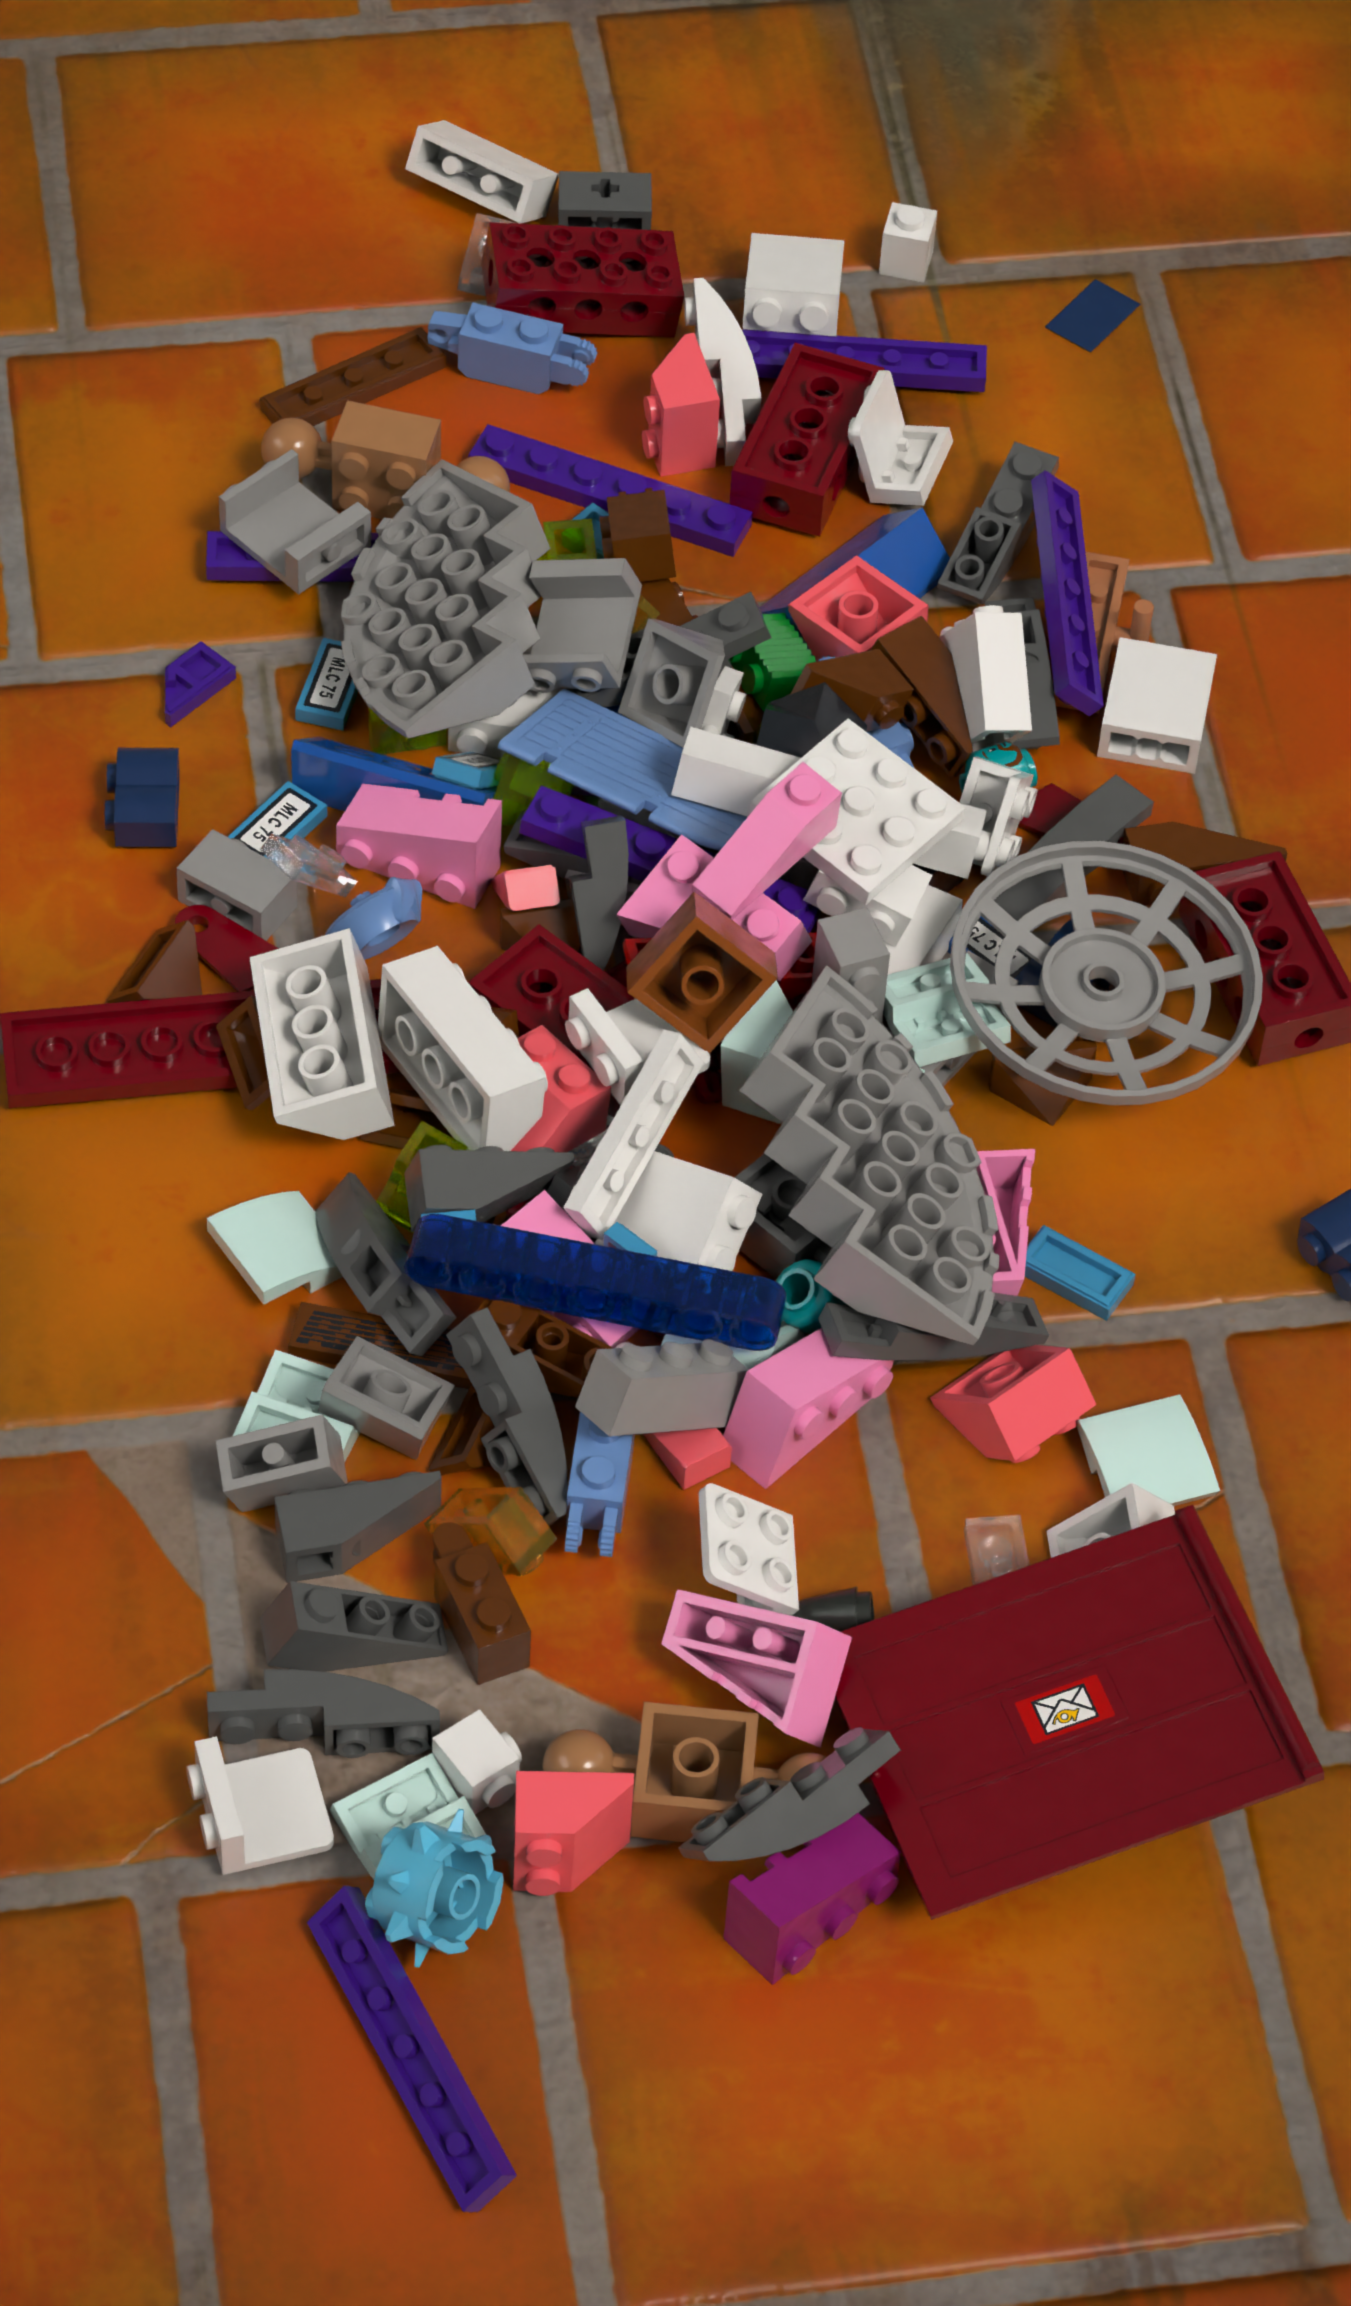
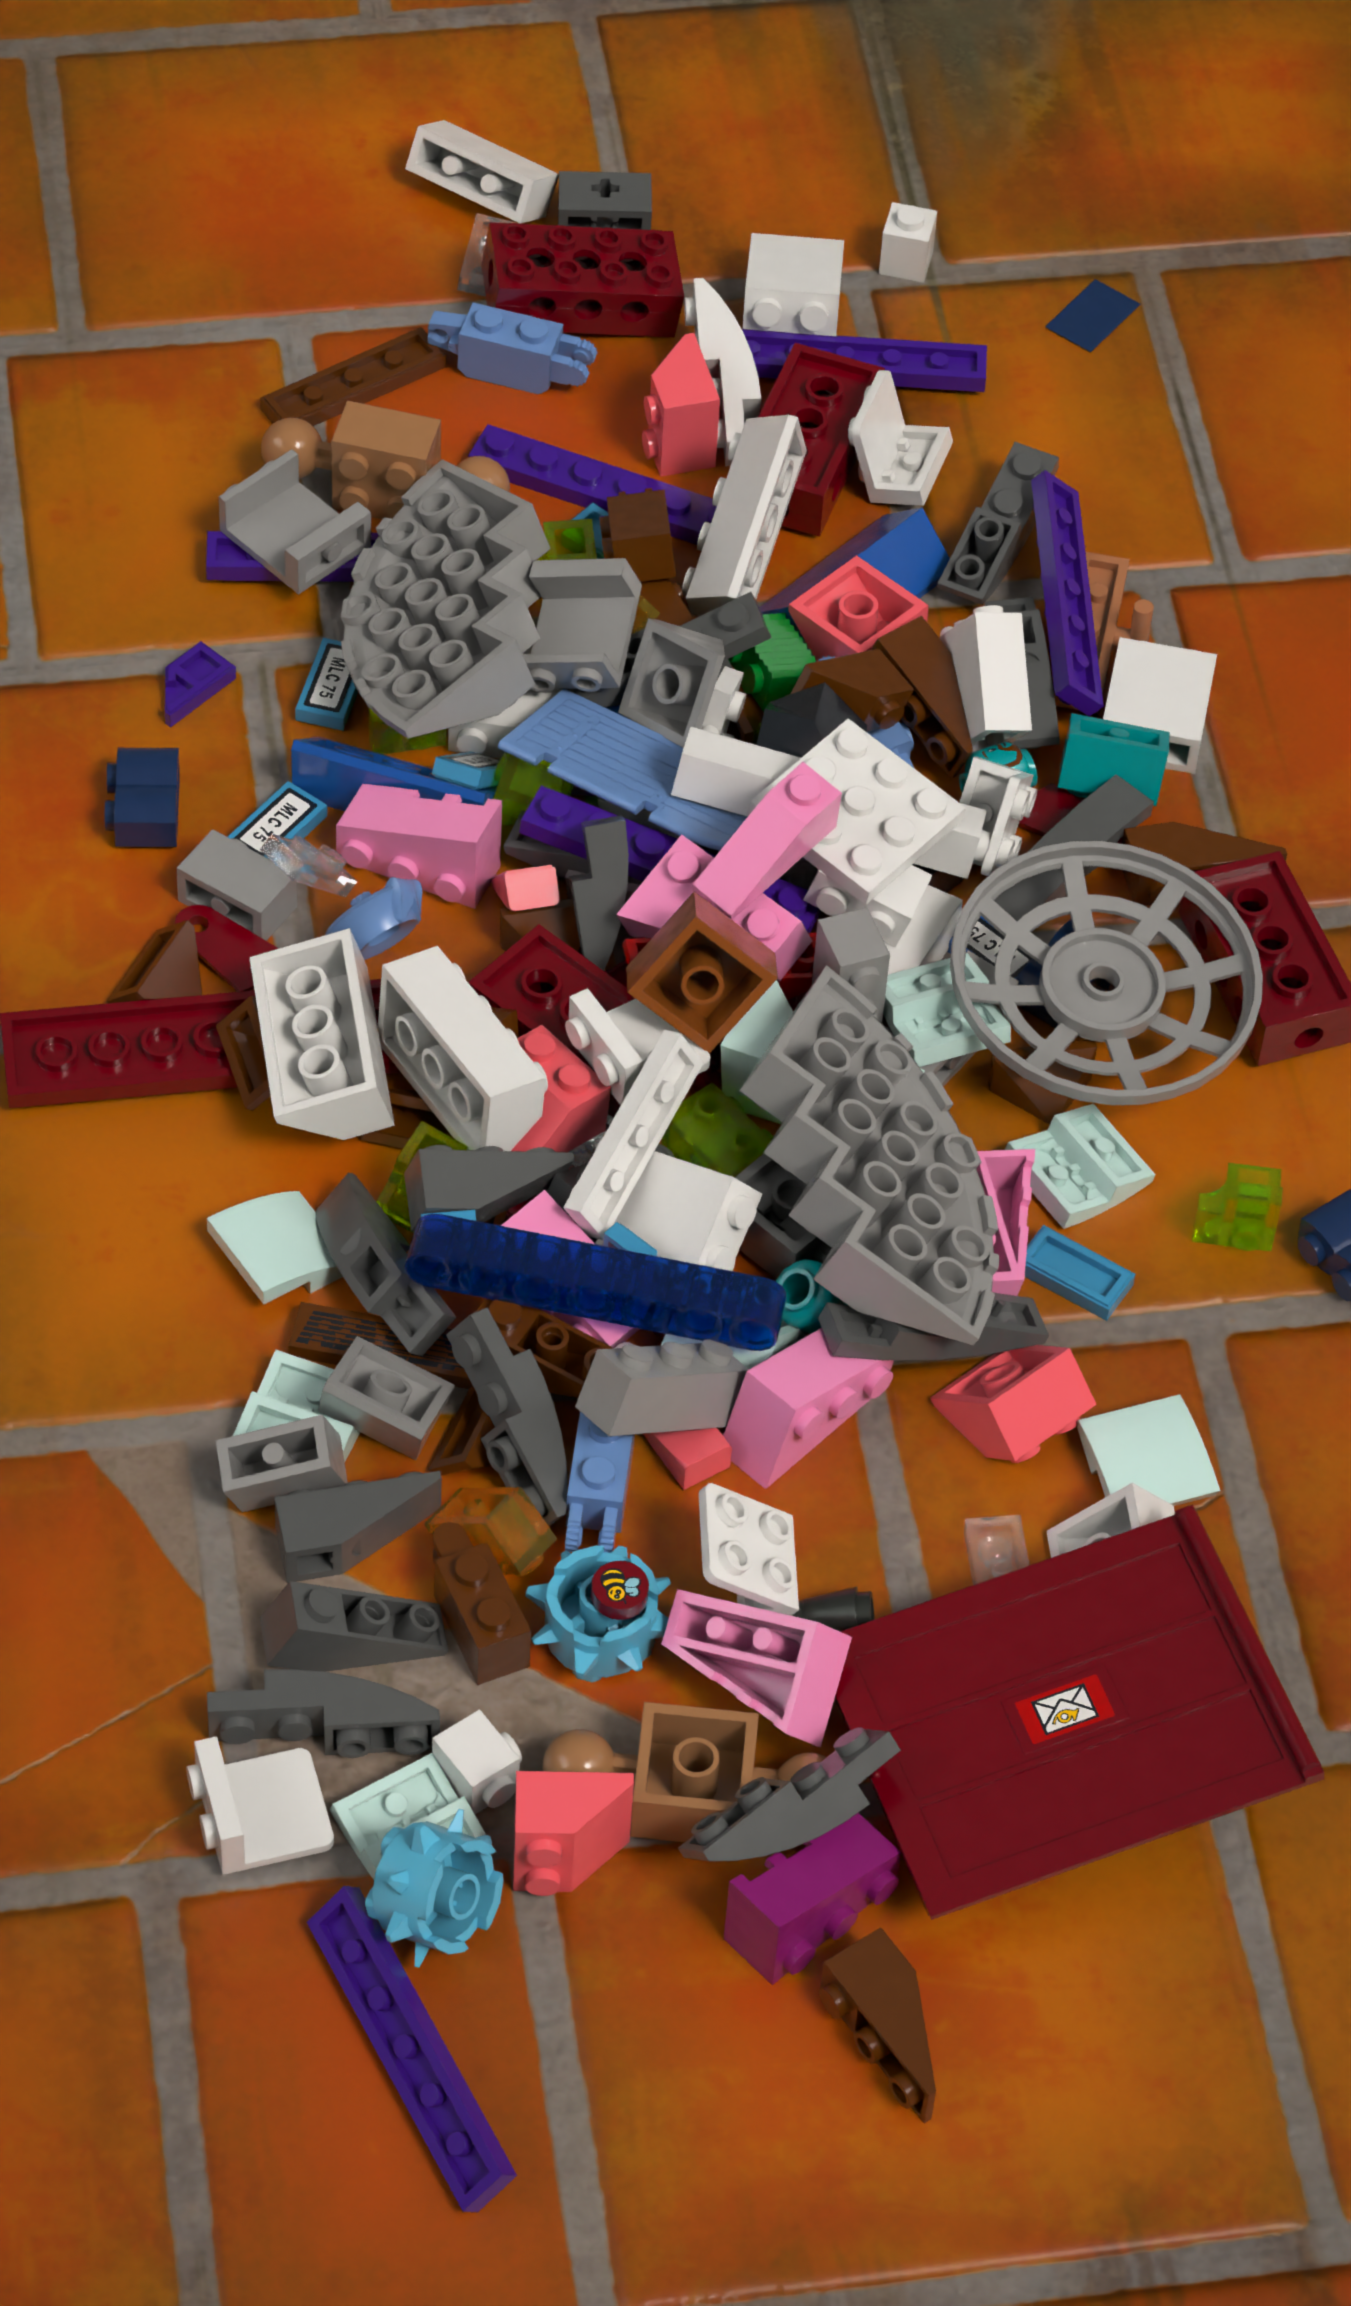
none -> medium azure brick [525,1545,671,1682]
none -> dark red tile [591,1561,649,1620]
none -> clear neon green brick [662,1082,774,1178]
none -> white slope [682,415,807,616]
none -> reddish brown slope [819,1927,936,2123]
none -> light aqua slope [1005,1104,1156,1229]
none -> teal brick [1058,713,1170,806]
none -> clear neon green brick [1192,1163,1283,1251]

